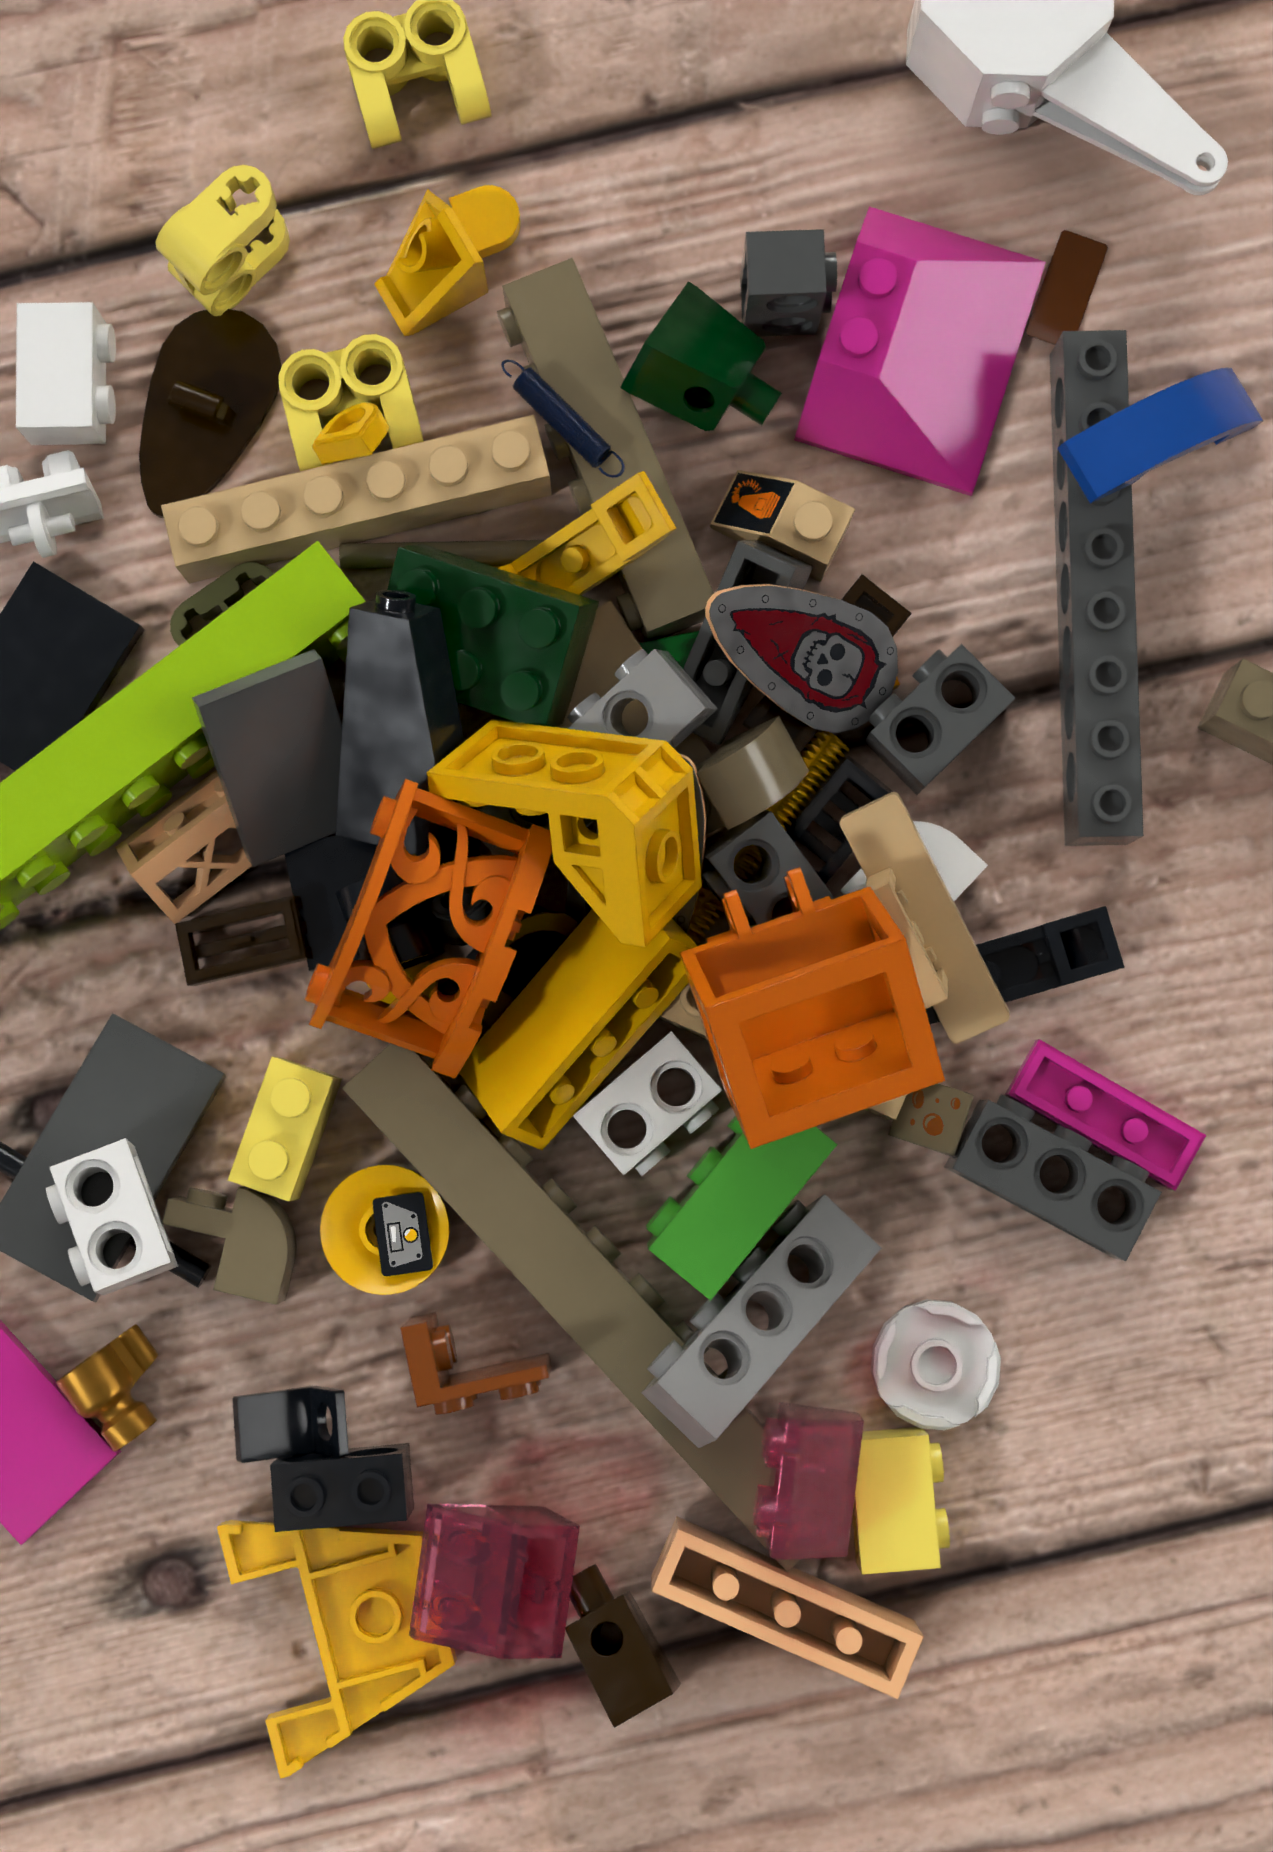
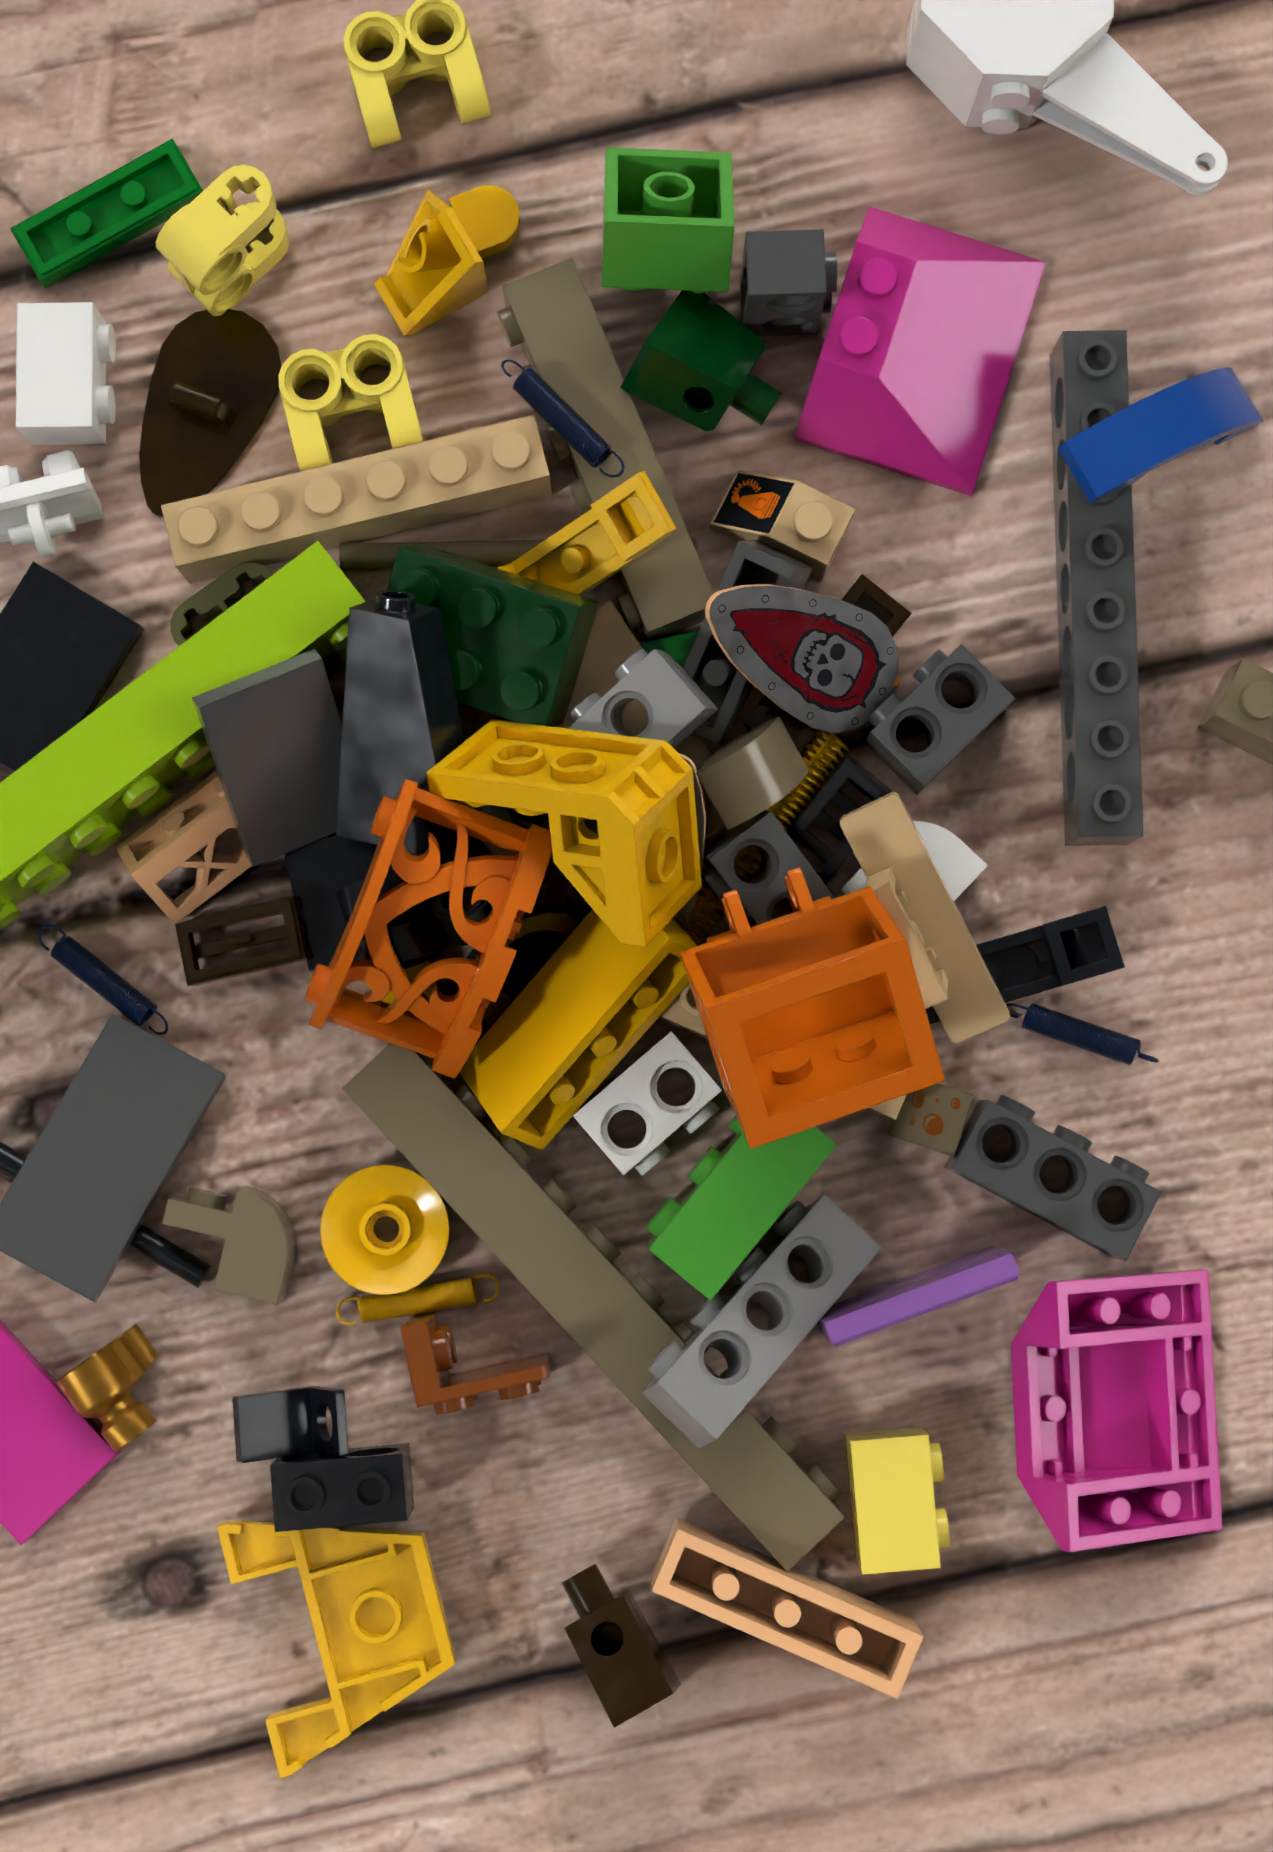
white brick [46,1138,178,1295] -> none
light yellow brick [228,1056,342,1202] -> none
yellow tile [312,403,389,465] -> none
black sticker [372,1192,433,1276] -> none
clear pink slope [409,1504,580,1659] -> none
clear pink slope [753,1402,864,1560] -> none
white tile [871,1299,1001,1431] -> none
dark pink tile [1005,1039,1206,1191] -> none
reddish brown sticker [1026,230,1108,345] -> none
none -> green tile [10,138,203,288]
none -> dark blue piece [38,924,168,1035]
none -> yellow piece [336,1274,500,1325]
none -> bright green brick [602,147,734,294]
none -> medium lavender tile [818,1246,1021,1346]
none -> dark blue piece [1006,1003,1159,1065]
none -> dark pink slope [1011,1269,1223,1552]

